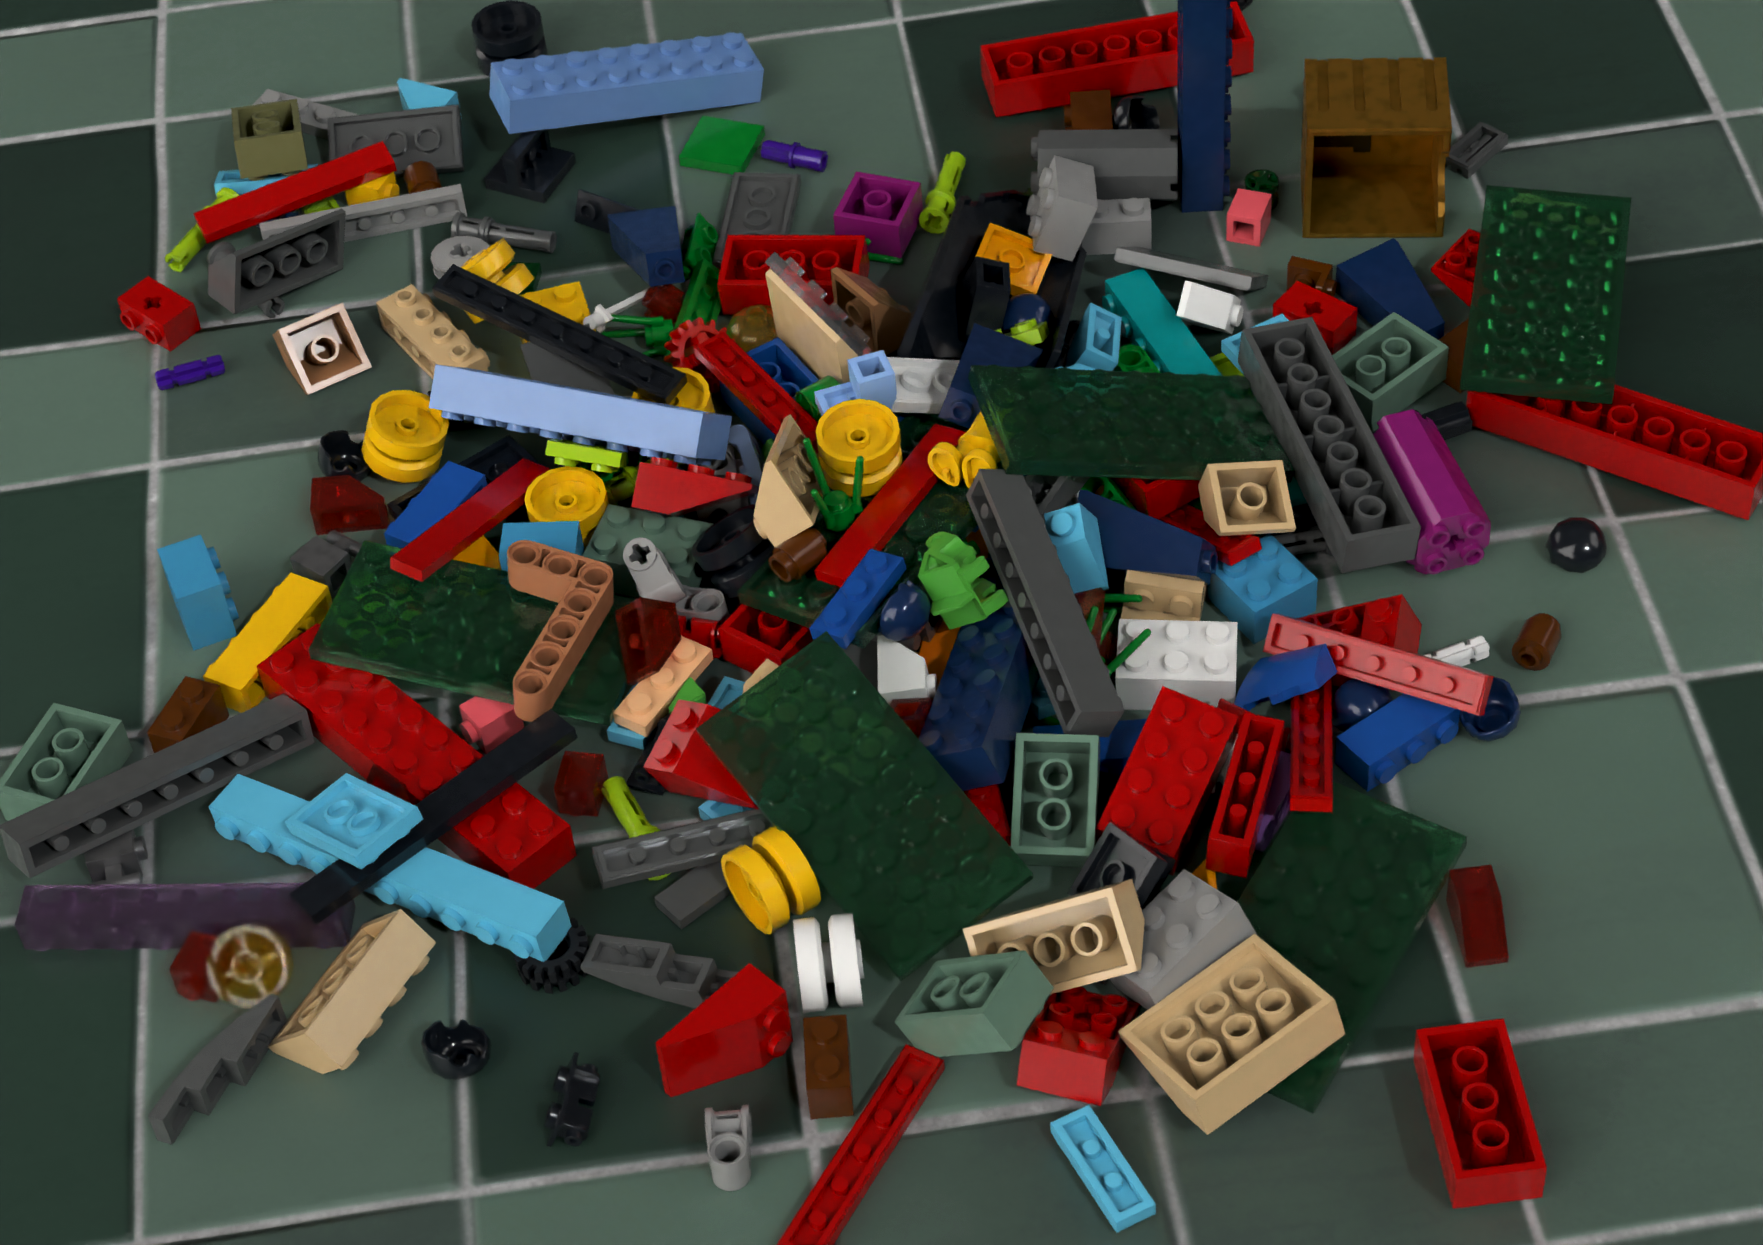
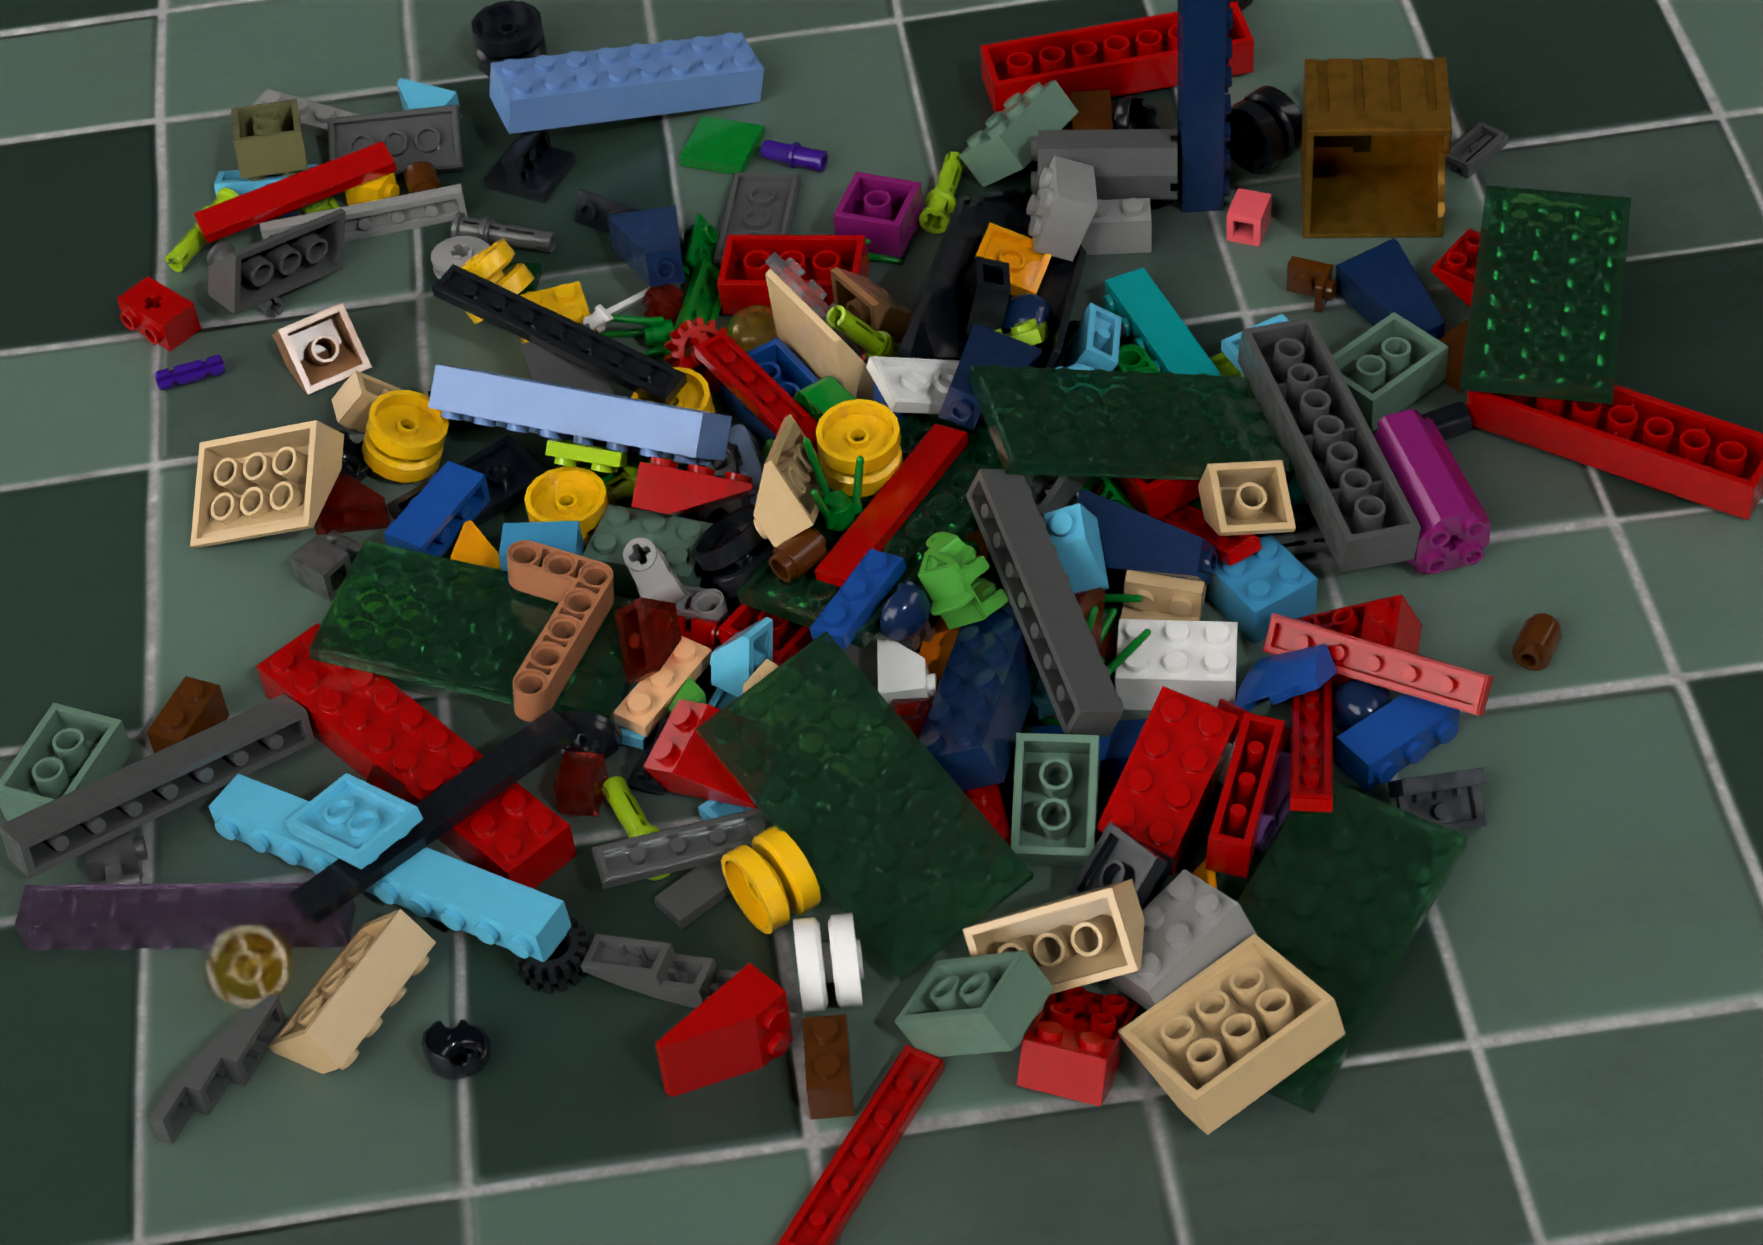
dark azure brick [157,534,239,651] -> none
clear red brick [169,930,237,1003] -> none
yellow brick [203,572,334,713] -> none
tan brick [376,284,490,379] -> none
red tile [390,458,551,582] -> none
coral brick [459,683,525,754] -> none
black hinge [544,1052,601,1147] -> none
light grey piece [705,1104,752,1191] -> none
light blue brick [814,350,897,416] -> none
yellow piece [928,403,1024,488] -> none
medium azure plate [1050,1105,1156,1233] -> none
tile [1114,246,1269,291] -> none
white slope [1176,280,1244,334] -> none
dark green wheel [1244,169,1279,210] -> none
red brick [1273,281,1358,355] -> none
red brick [1413,1018,1547,1209] -> none
white axle [1423,636,1490,667] -> none
clear red slope [1446,864,1509,968] -> none
dark blue hair [1459,677,1521,741] -> none
black hair [1546,517,1607,573] -> none
none -> tan slope [190,420,344,548]
none -> tan slope [331,370,403,434]
none -> black piece [558,711,623,767]
none -> medium azure slope [710,617,773,699]
none -> lime pin [826,305,900,359]
none -> sand green brick [959,80,1079,188]
none -> black wheel [1225,86,1302,175]
none -> black bracket [1387,767,1487,835]

